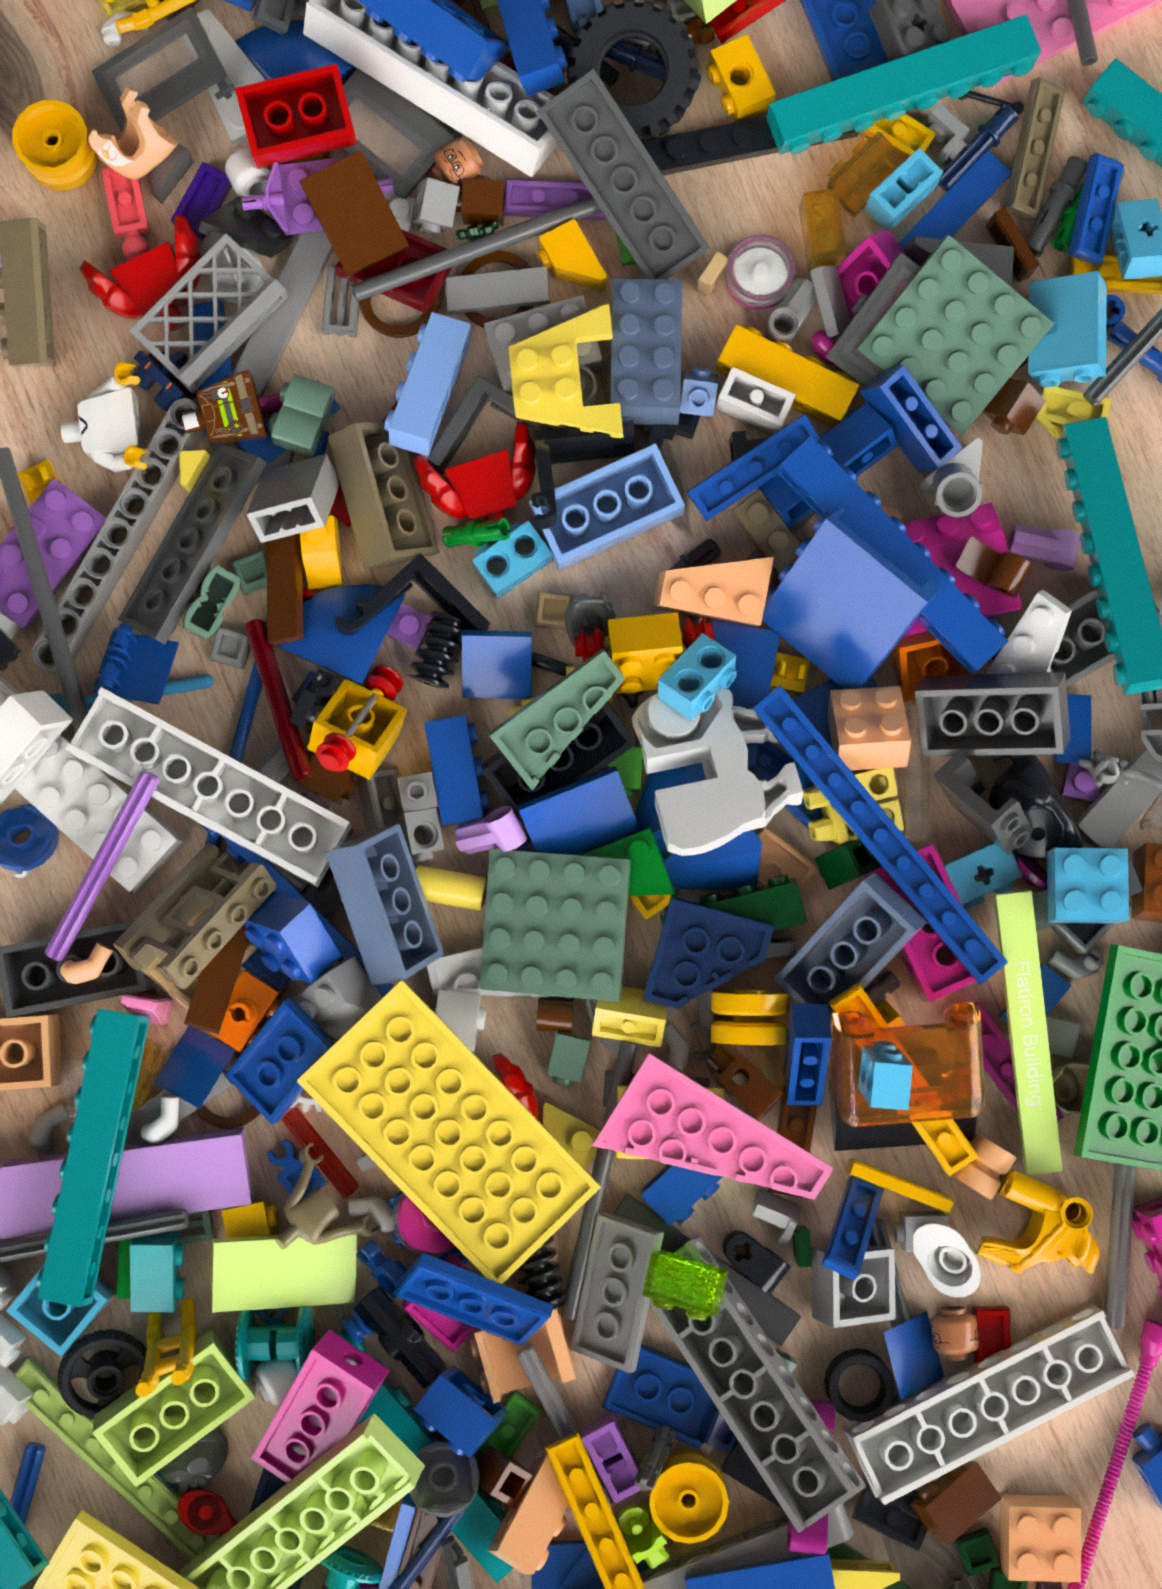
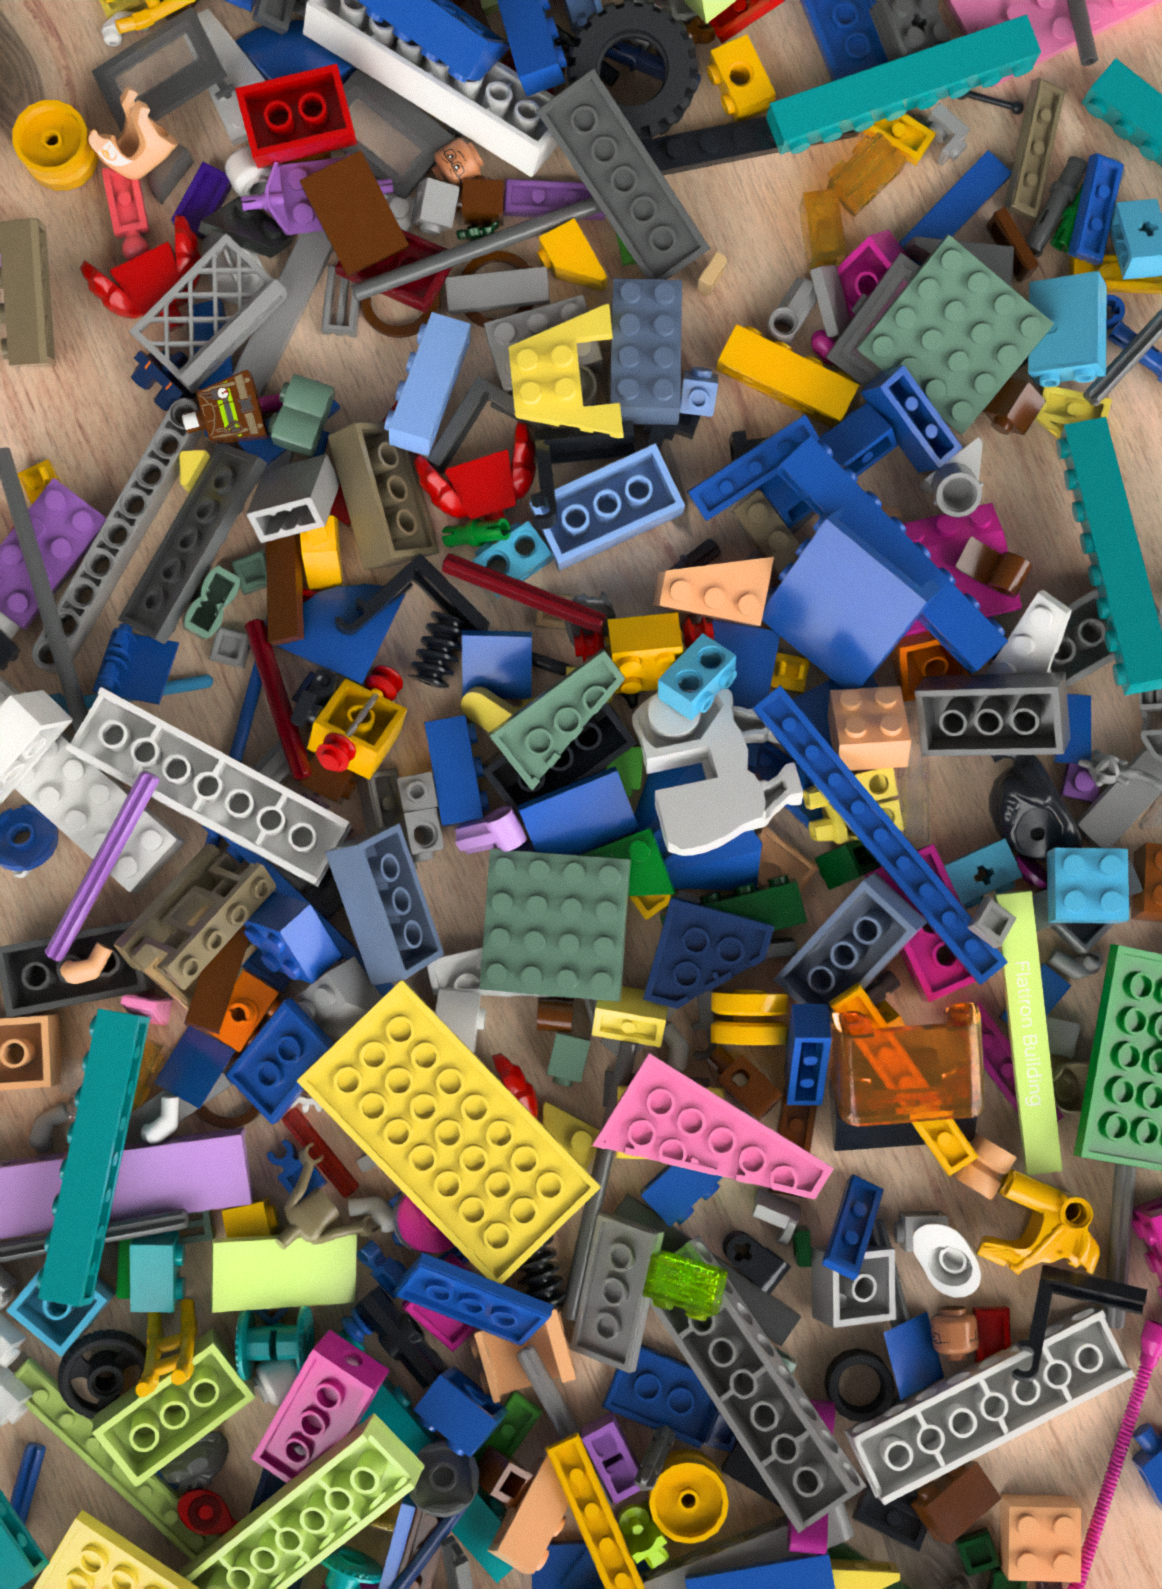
torso [61,362,148,473] -> none
medium lavender plate [387,604,433,650] -> none
light yellow pin [416,865,487,911] -> none
white brick [716,367,796,434] -> none
clear piece [725,234,796,310] -> none
yellow tile [845,1158,954,1214] -> none
medium azure brick [858,1041,913,1110] -> none
medium azure brick [864,148,943,231] -> none
dark grey panel [934,751,1033,855] -> none
dark blue axle [938,104,1019,192] -> none
lavender piece [1007,524,1080,571] -> none
none -> dark red axle [442,553,607,633]
none -> light yellow tile [461,687,519,732]
none -> light grey tile [967,897,1017,949]
none -> black hinge [1011,1265,1148,1383]

